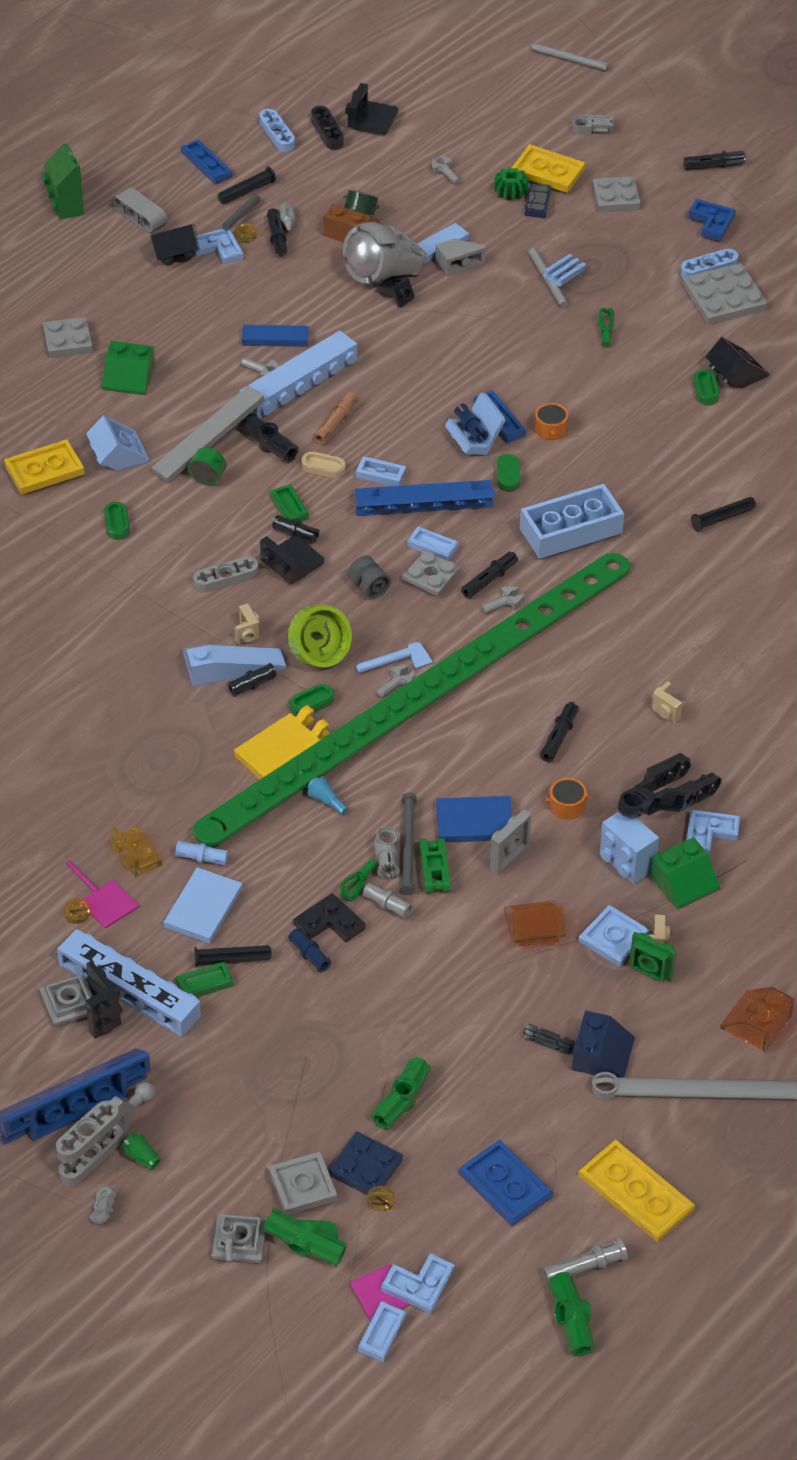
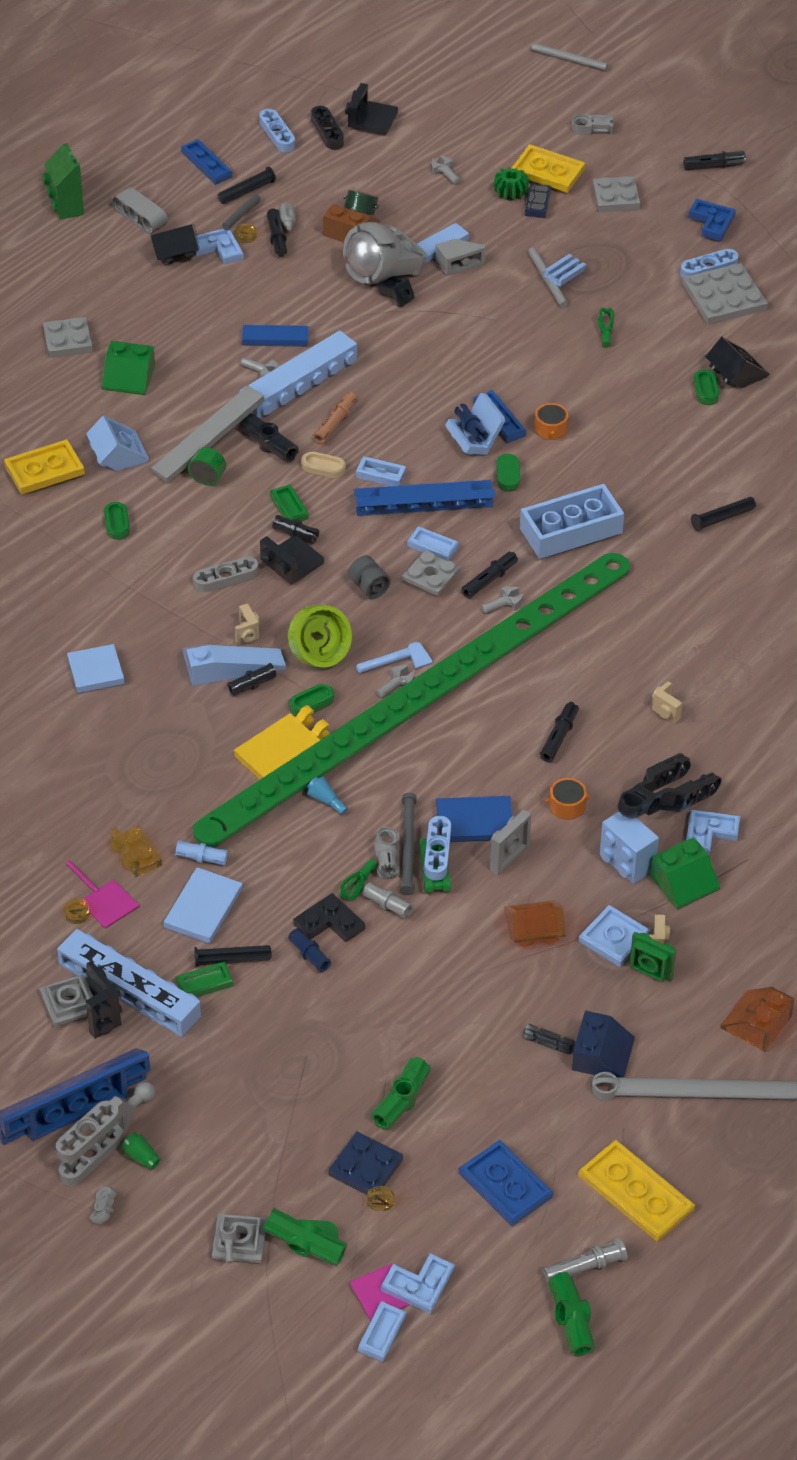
light grey plate [268,1152,337,1215] -> none
none -> light blue tile [67,644,124,693]
none -> light blue beam [424,816,451,880]

